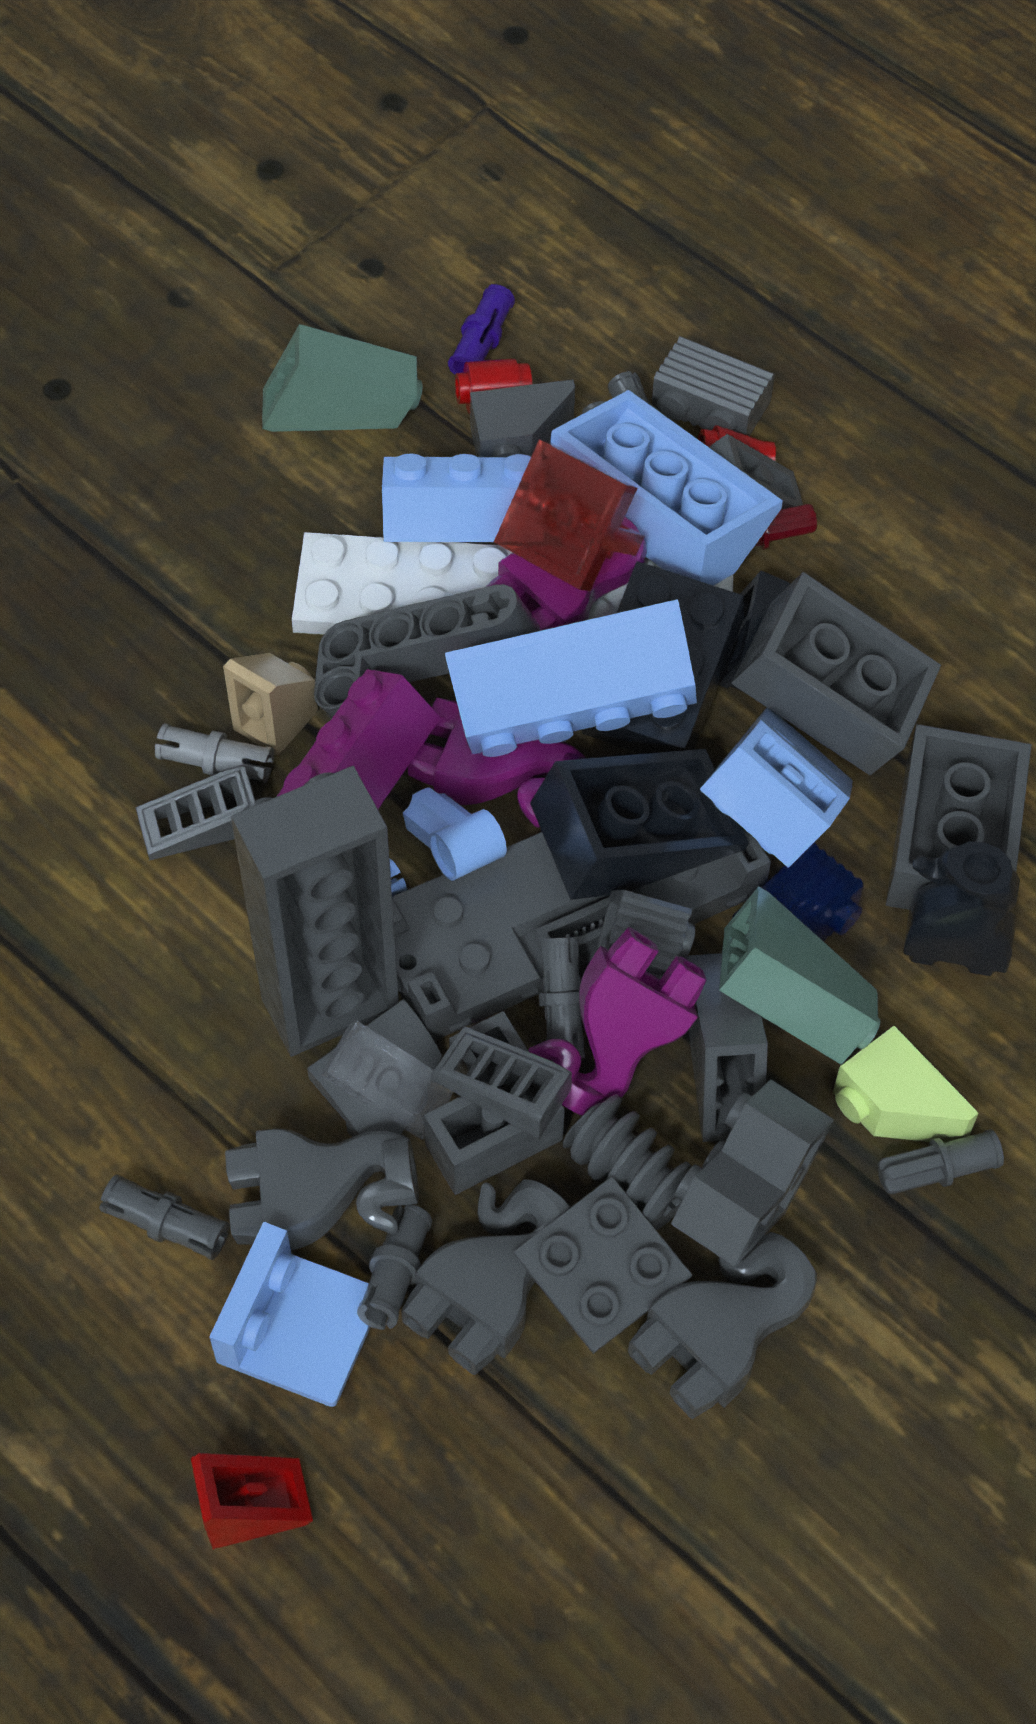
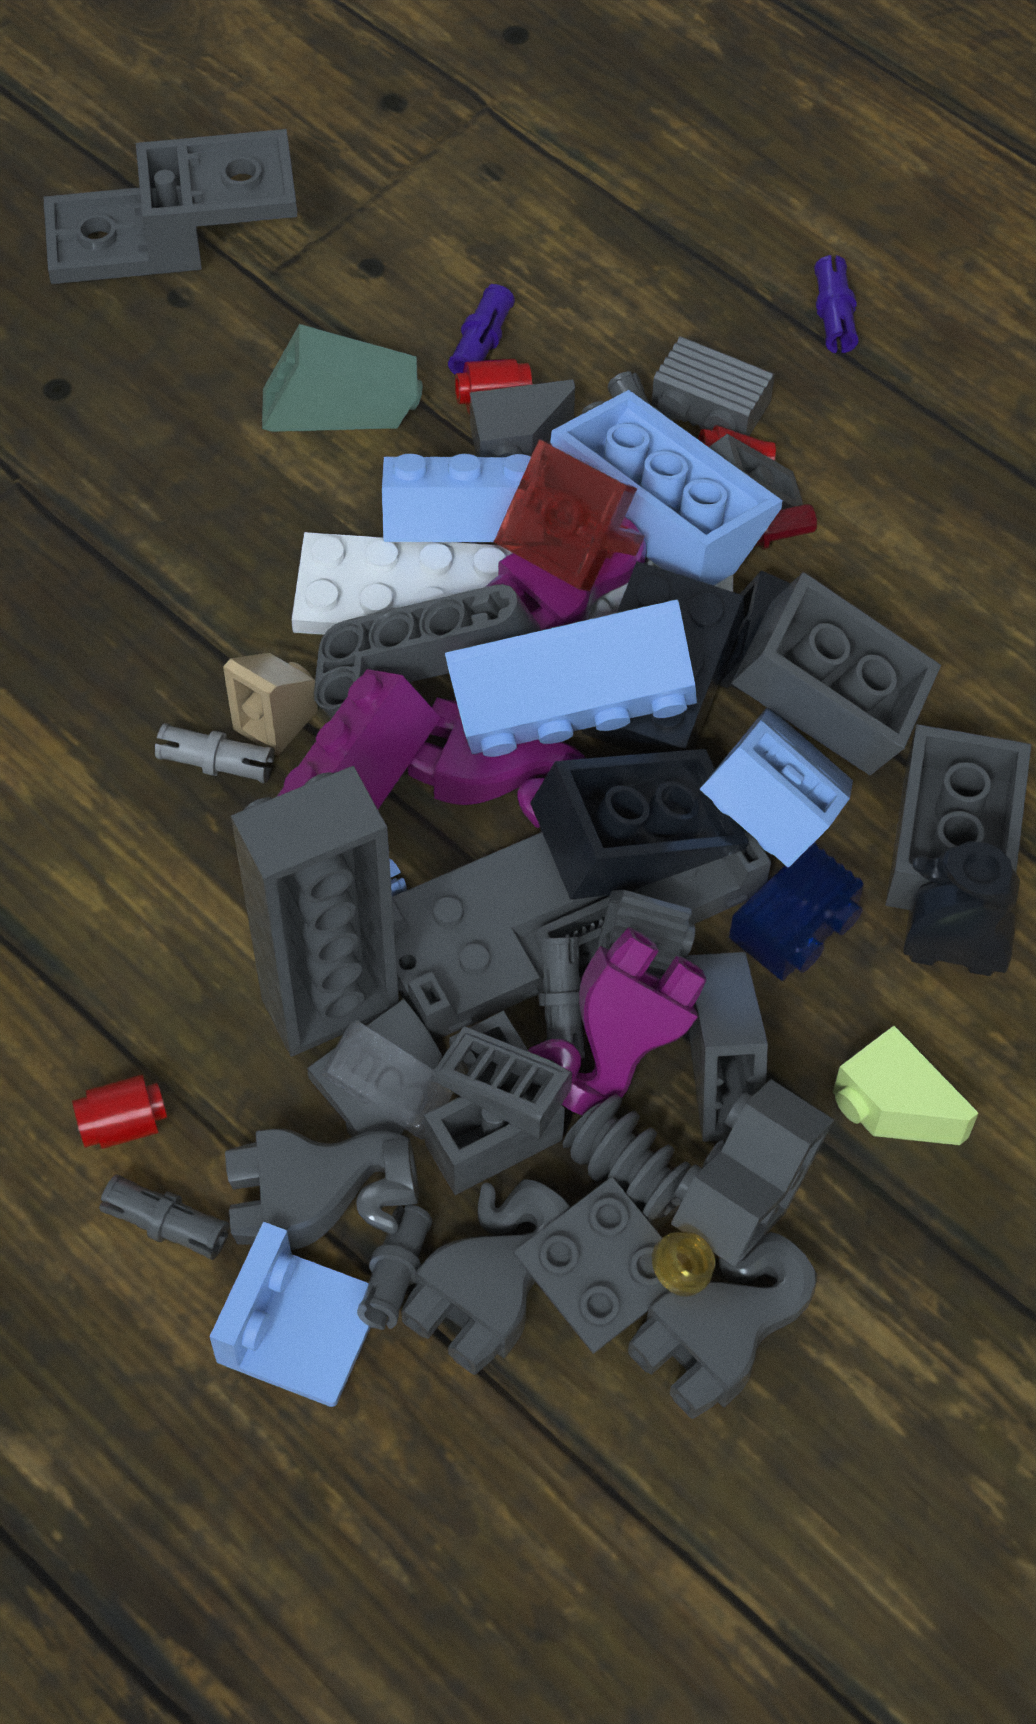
dark grey slope [135,766,255,861] -> none
red slope [191,1453,313,1549] -> none
light blue piece [403,787,507,881] -> none
sand green slope [719,886,880,1065] -> none
dark grey axle [878,1129,1004,1194] -> none
none -> dark grey bracket [43,129,297,284]
none -> red brick [72,1074,168,1149]
none -> clear yellow plate [652,1232,715,1297]
none -> dark purple pin [814,255,858,353]

